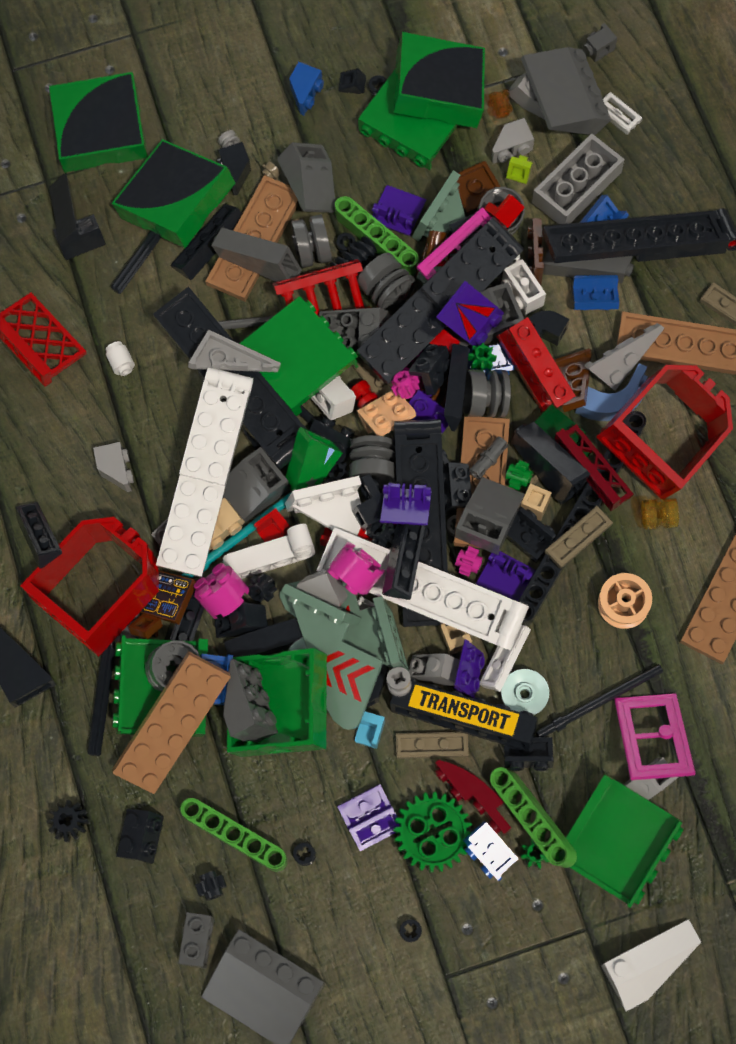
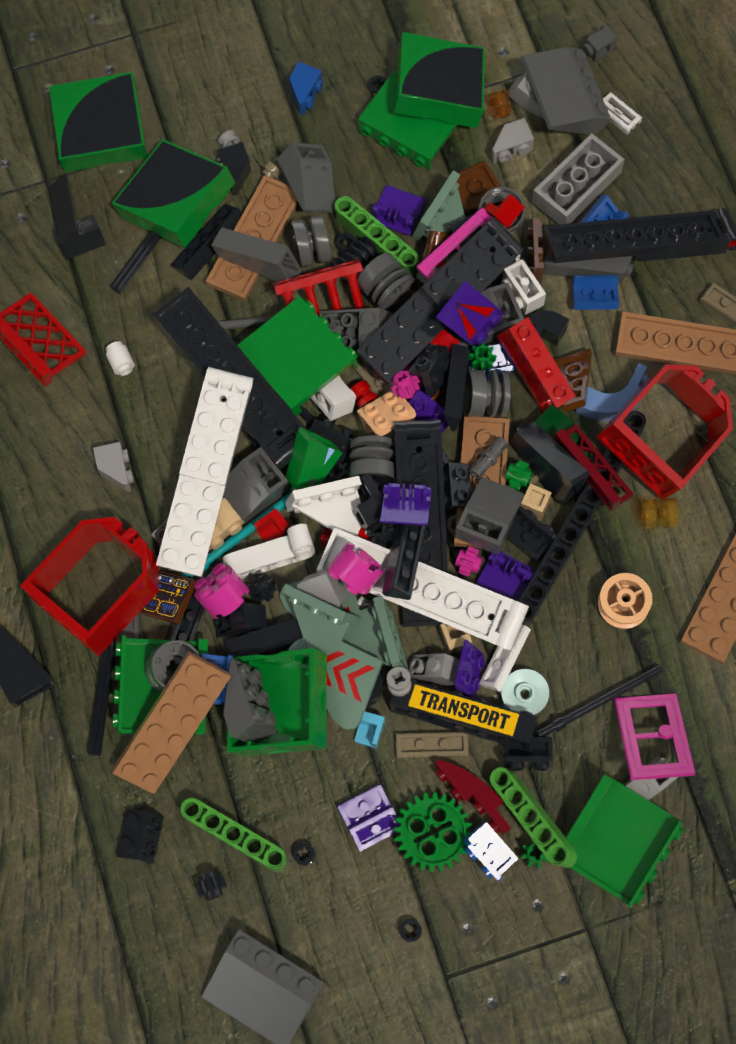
black slope [16,502,62,569] -> none
black gear [47,800,89,843] -> none
reddish brown tile [128,613,163,639] -> none
dark grey brick [178,913,215,969] -> none
light grey wing [188,330,281,372] -> none
black slope [338,68,366,94] -> none
lime tile [506,155,532,184] -> none
dark tan tile [545,506,613,569] -> none
light grey wing [585,323,664,390] -> none
white wedge [601,920,701,1012] -> none

